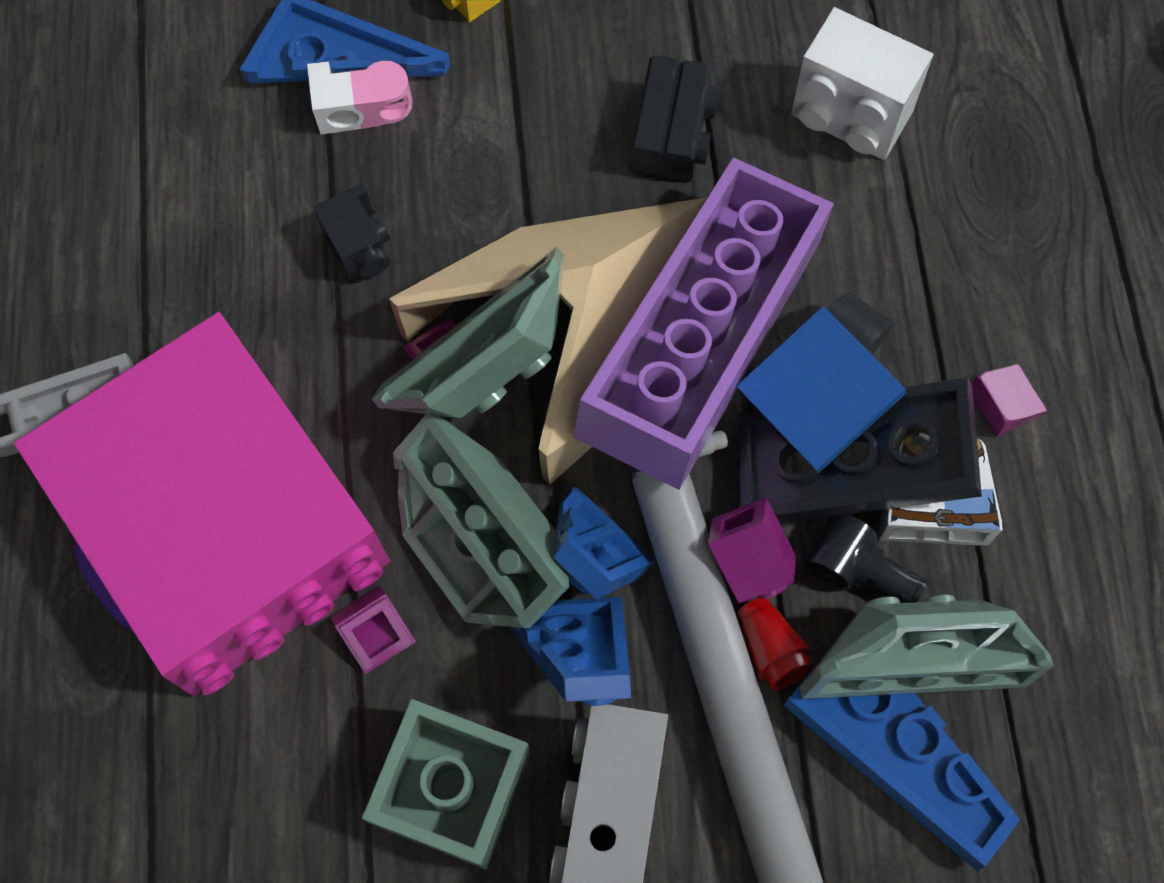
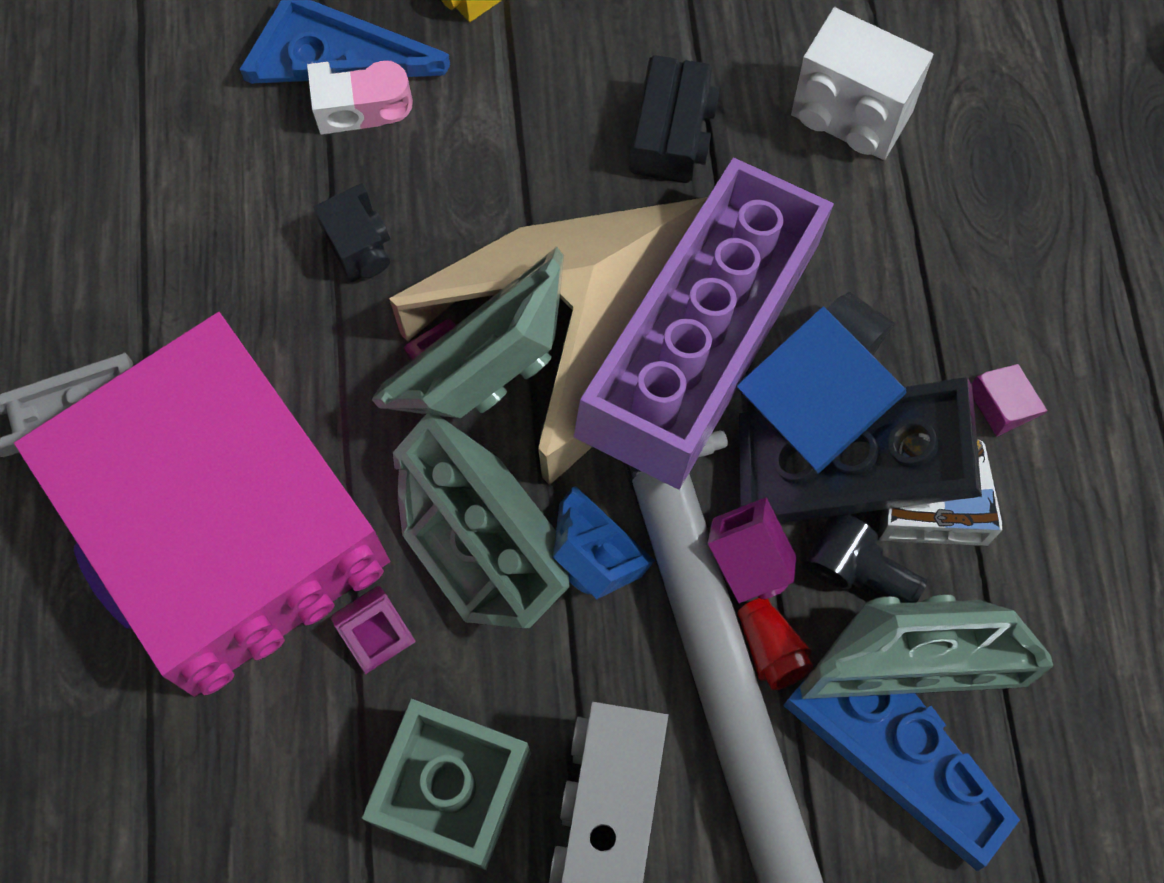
blue wing [508,597,631,706] -> none

